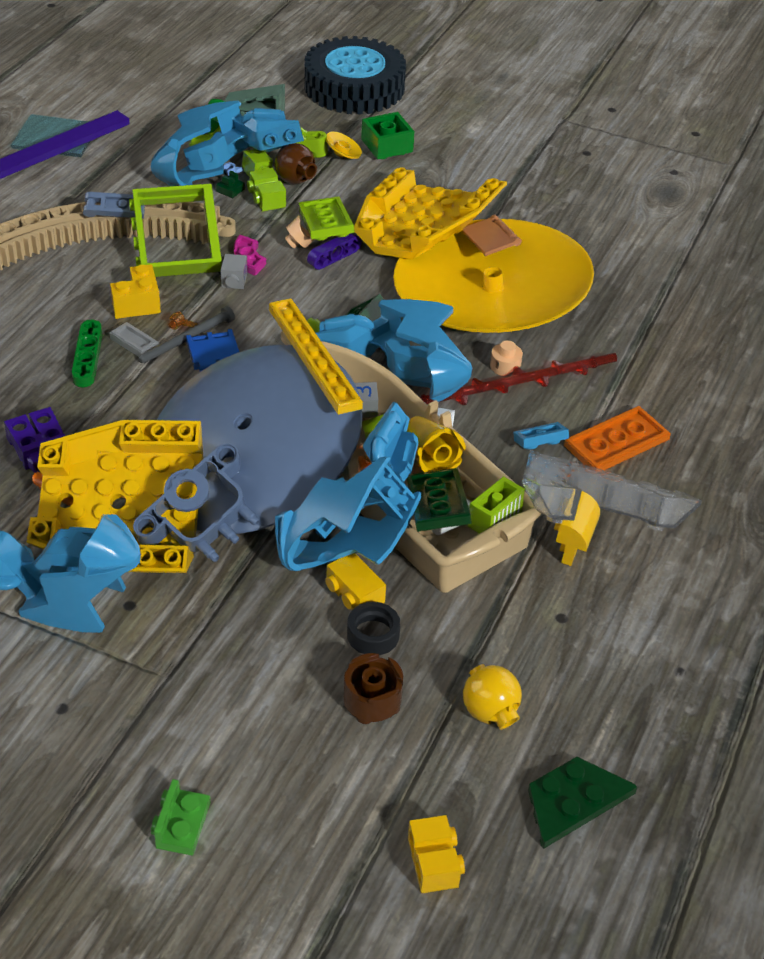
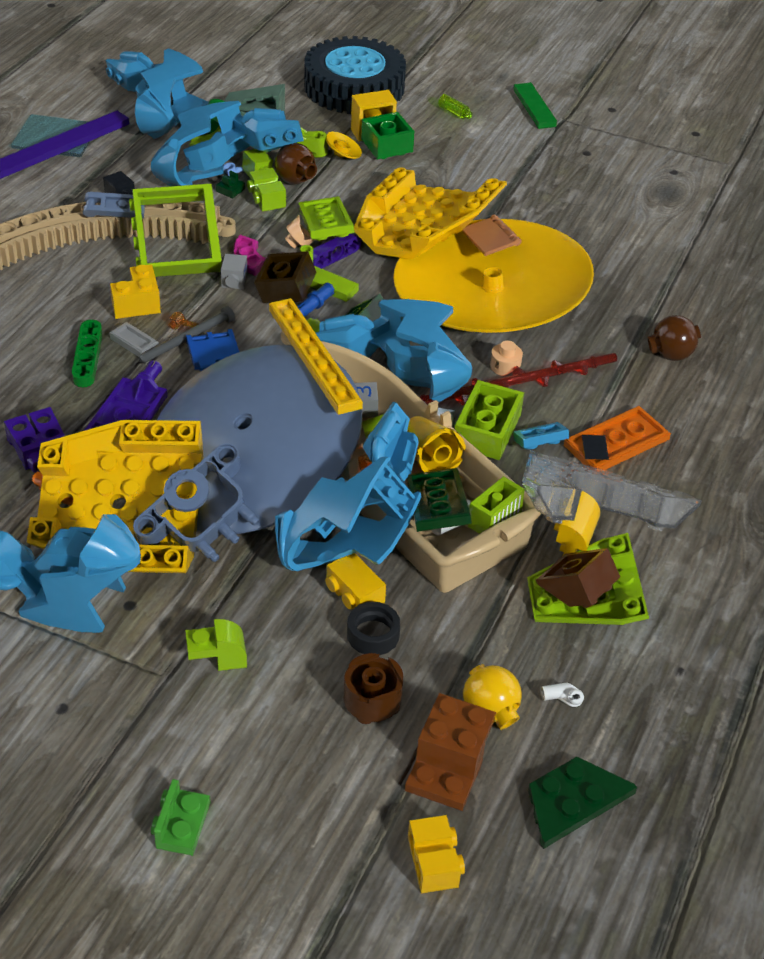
none -> dark purple plate [84,360,168,431]
none -> black brick [103,171,135,195]
none -> dark azure piece [105,48,209,139]
none -> lime brick [185,619,247,671]
none -> dark brown brick [254,251,317,303]
none -> blue pin [297,283,334,317]
none -> lime piece [300,245,359,302]
none -> yellow brick [351,90,397,142]
none -> dark orange bracket [405,693,496,811]
none -> clear neon green cylinder [438,94,473,119]
none -> lime brick [455,380,524,460]
none -> green tile [513,82,557,129]
none -> lime wedge [527,533,649,625]
none -> reddish brown slope [536,548,620,608]
none -> white arm [540,683,584,707]
none -> black piece [582,435,609,460]
none -> reddish brown brick [647,315,701,361]

